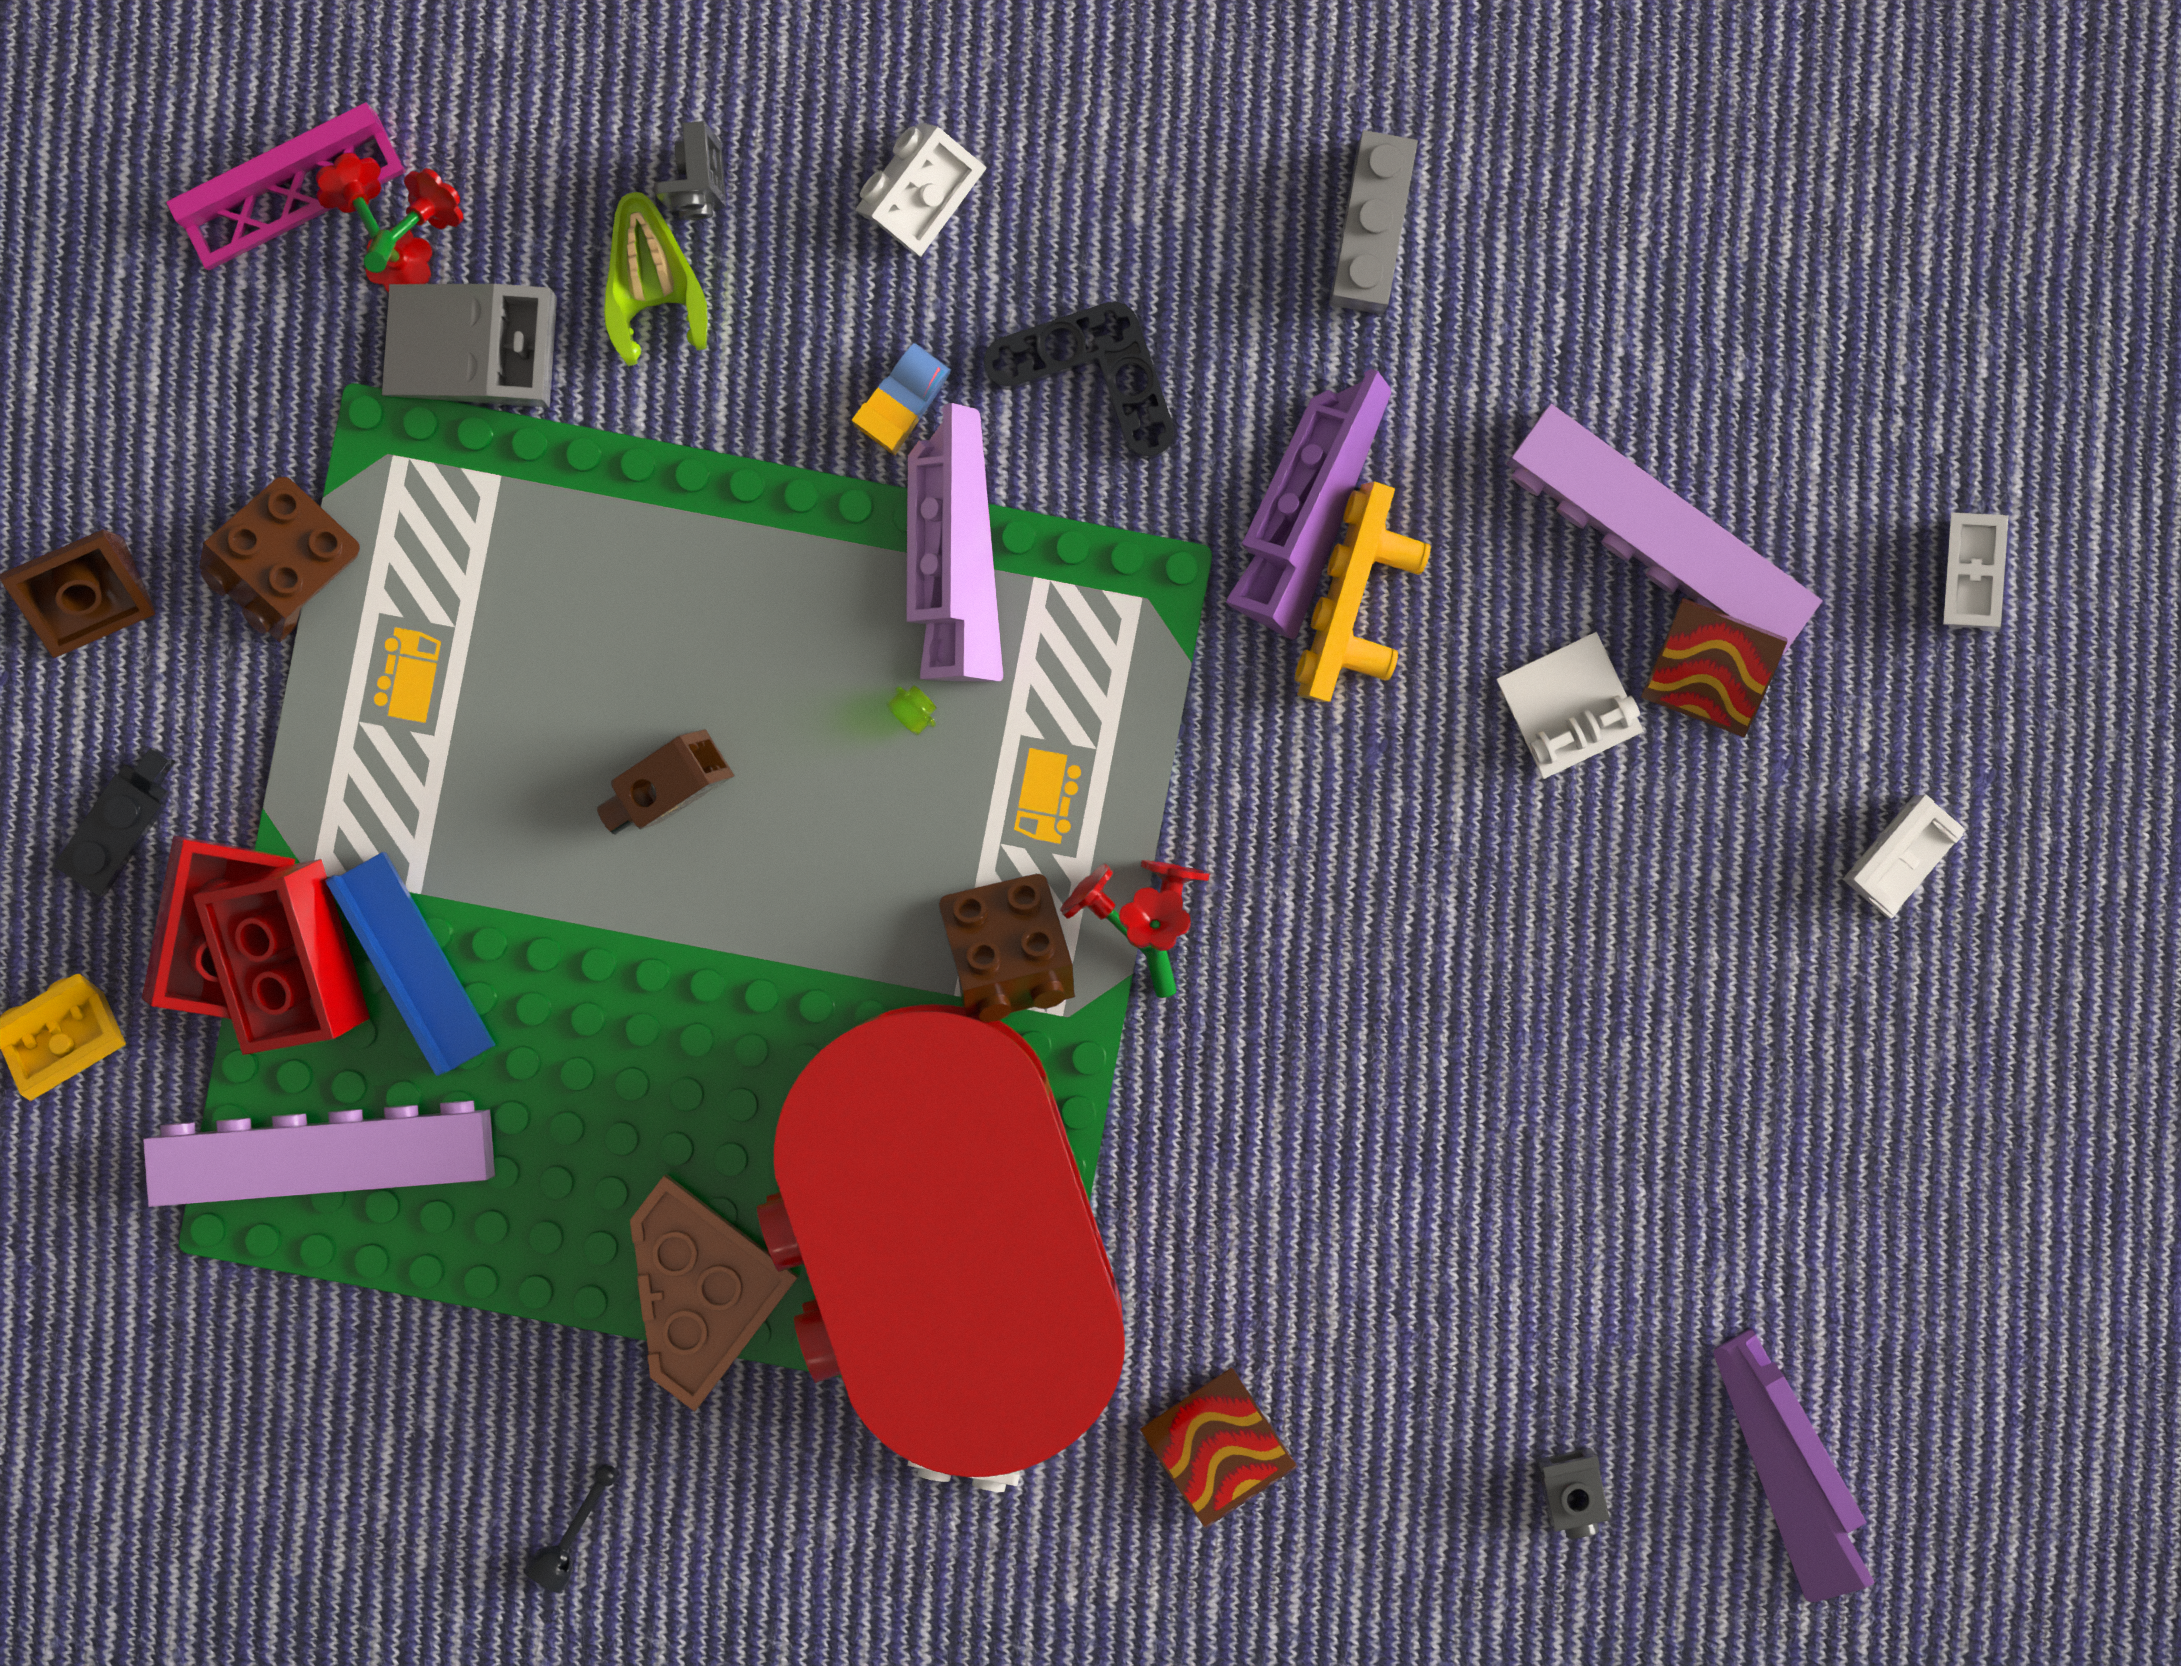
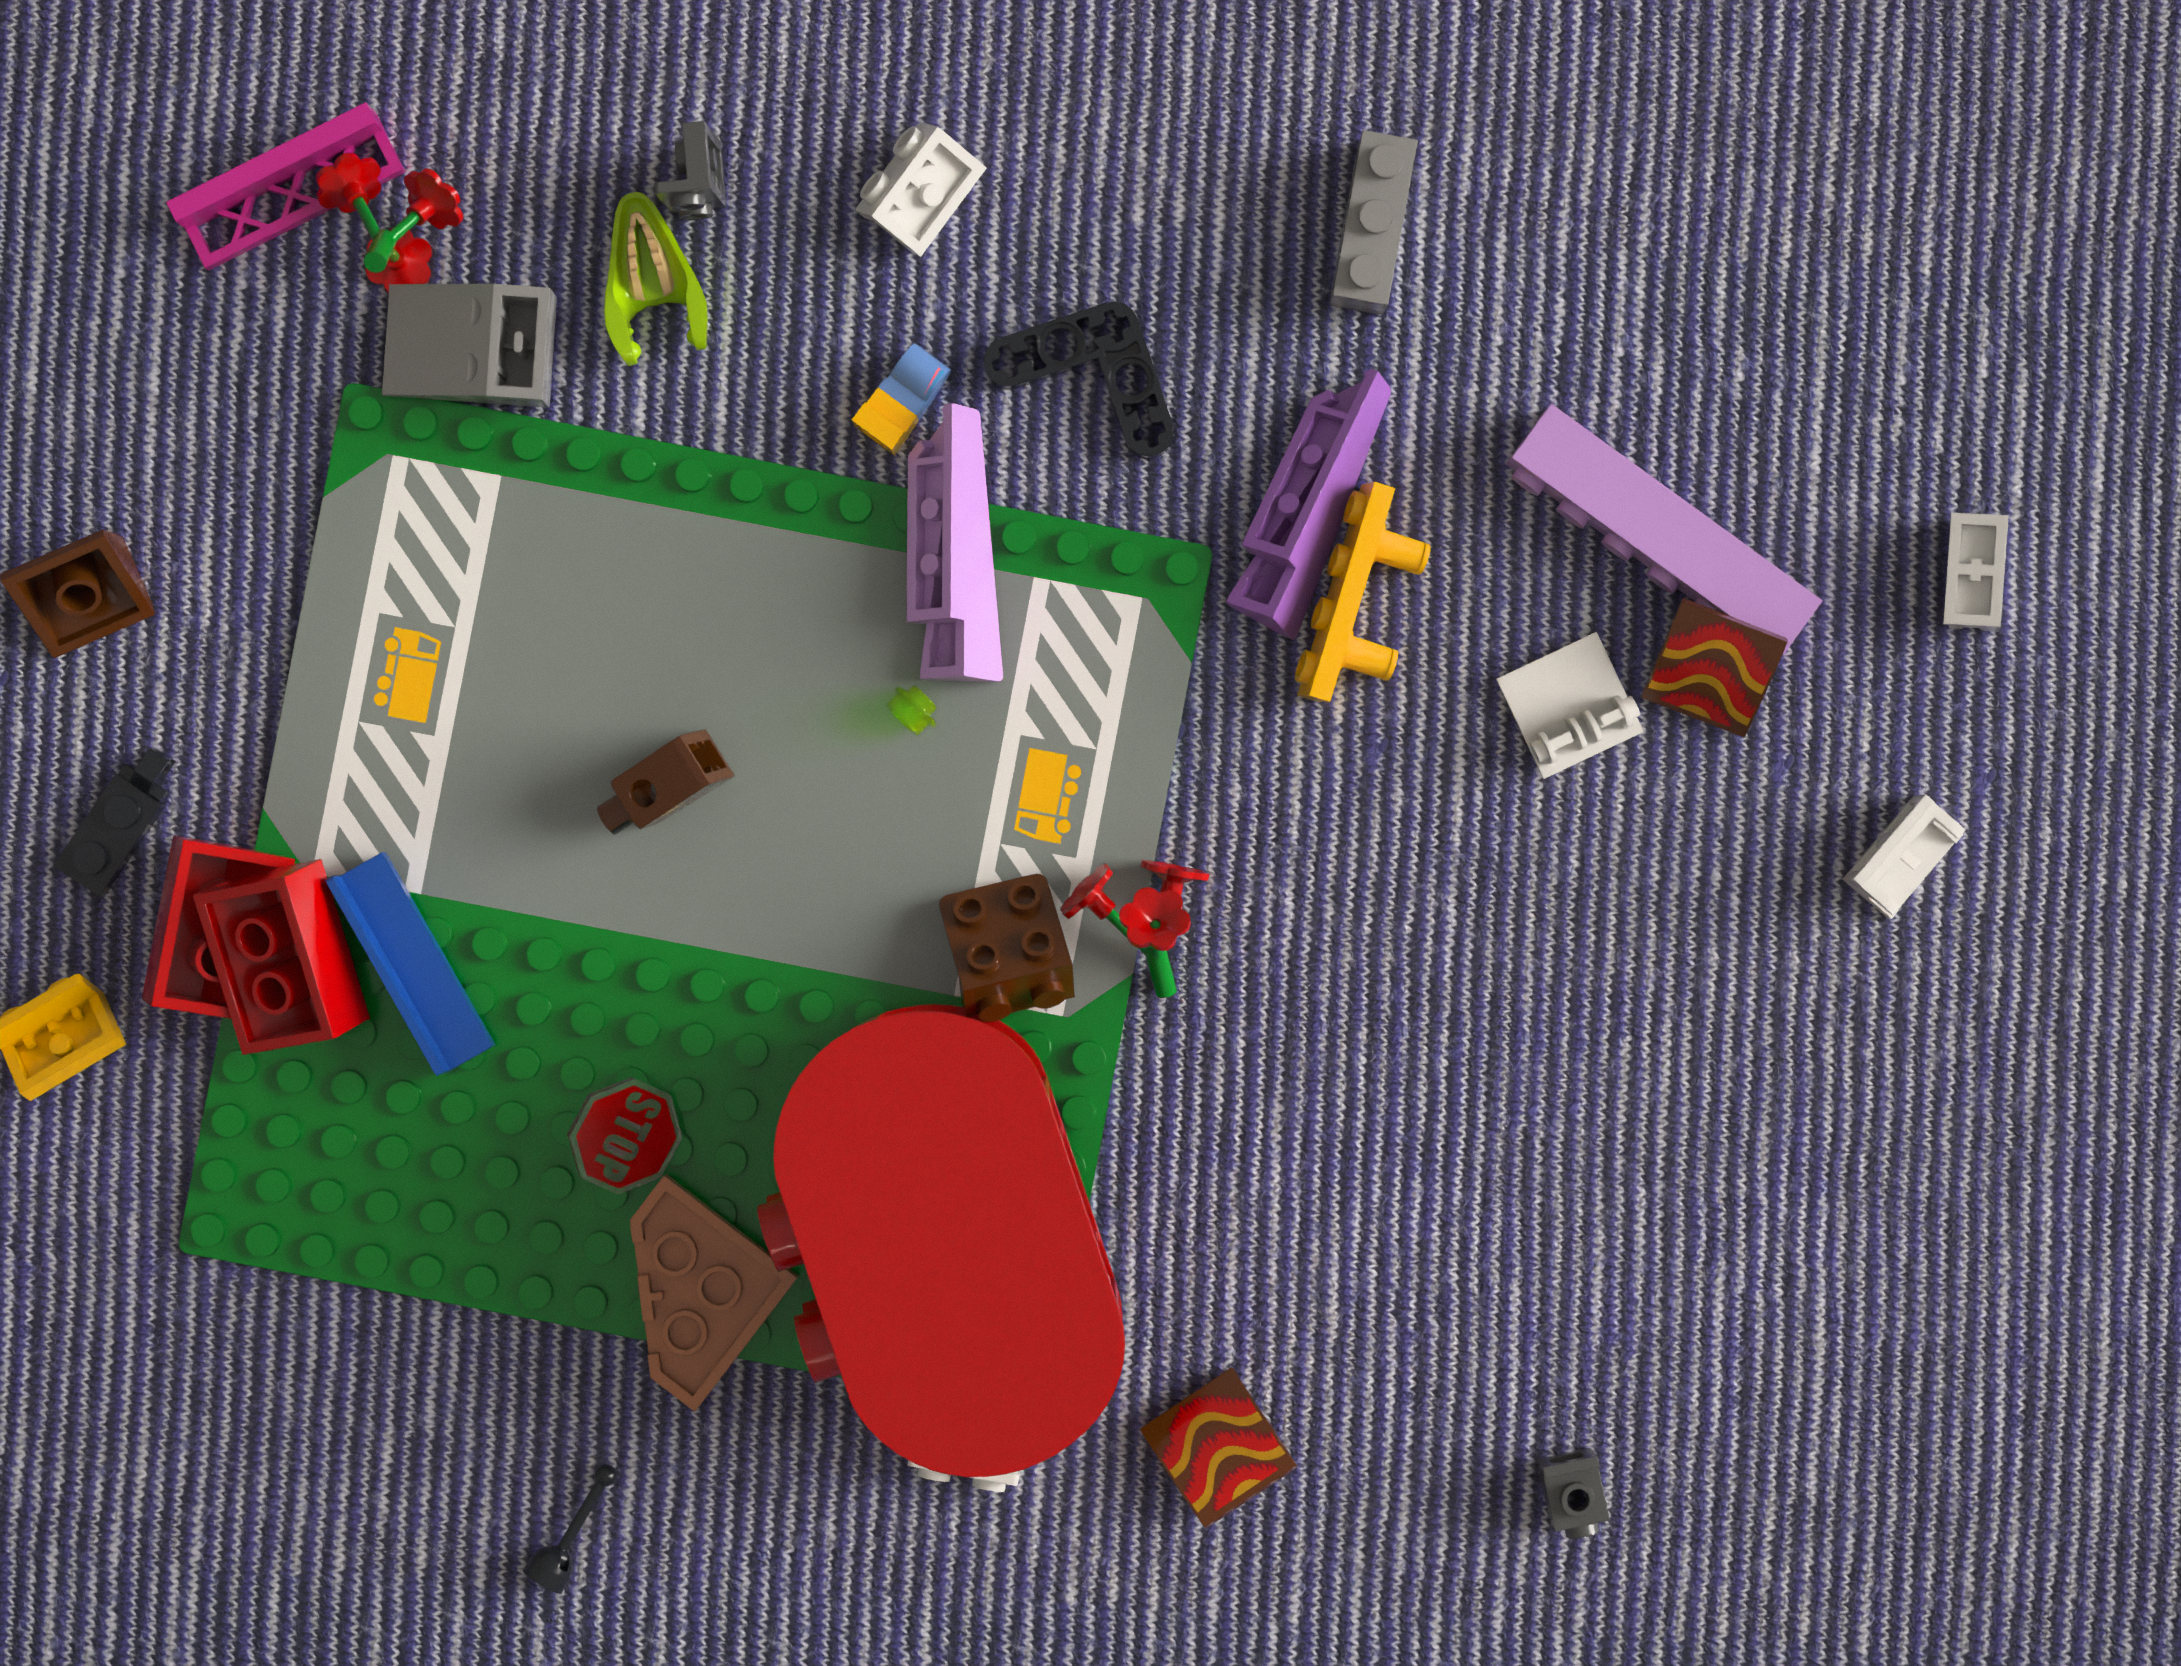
lavender brick [143,1100,495,1207] -> none
reddish brown bracket [199,477,360,643] -> none
medium lavender wedge [1713,1328,1875,1602] -> none
none -> piece [567,1077,682,1195]

